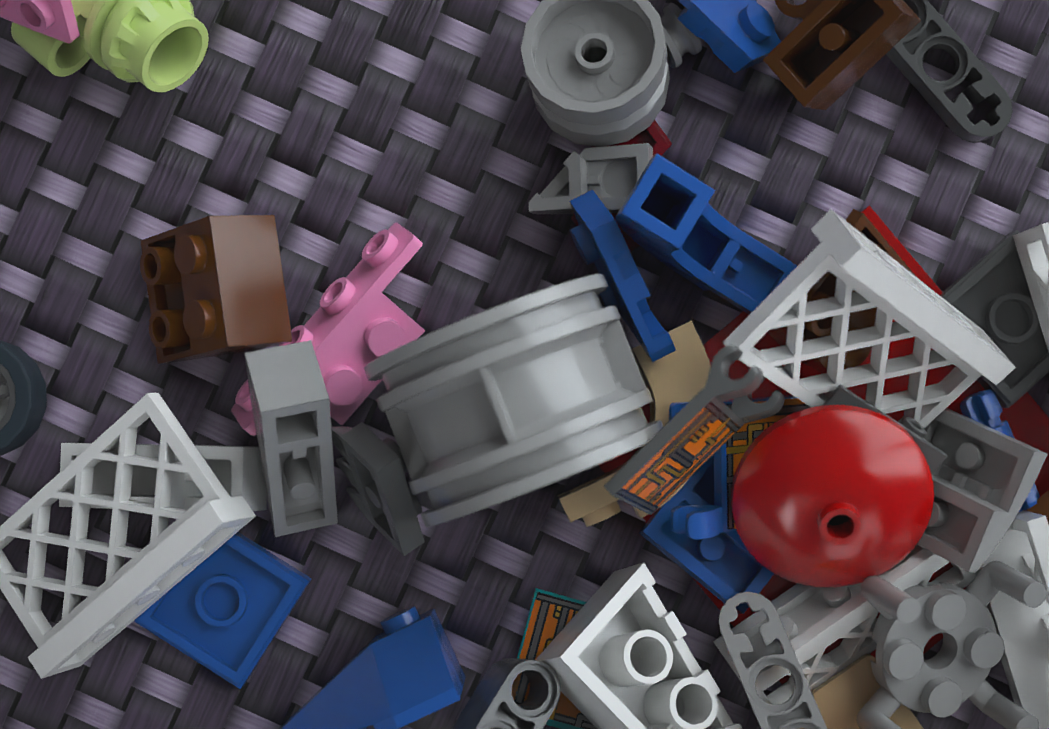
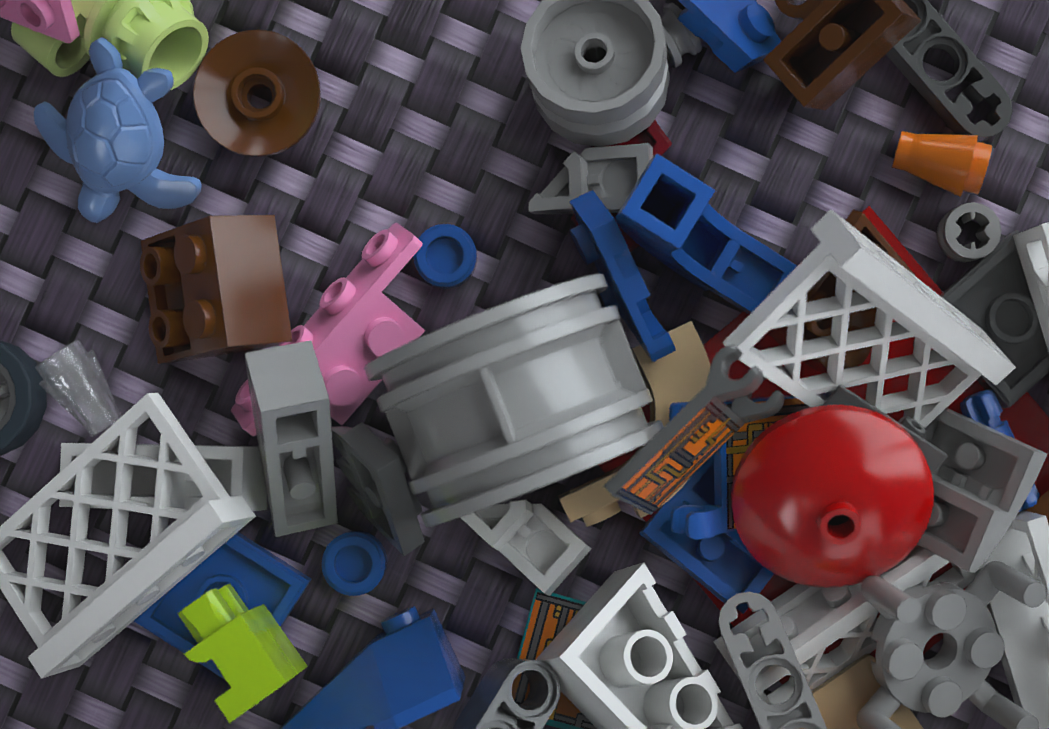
none -> medium blue animal [34,37,202,223]
none -> clear cone [34,339,123,437]
none -> lime hips [177,583,308,723]
none -> reddish brown dish [193,30,321,157]
none -> blue tile [322,531,387,596]
none -> blue tile [413,224,477,289]
none -> white slope [460,500,592,596]
none -> orange cone [892,131,992,197]
none -> light grey bush [936,202,1002,263]

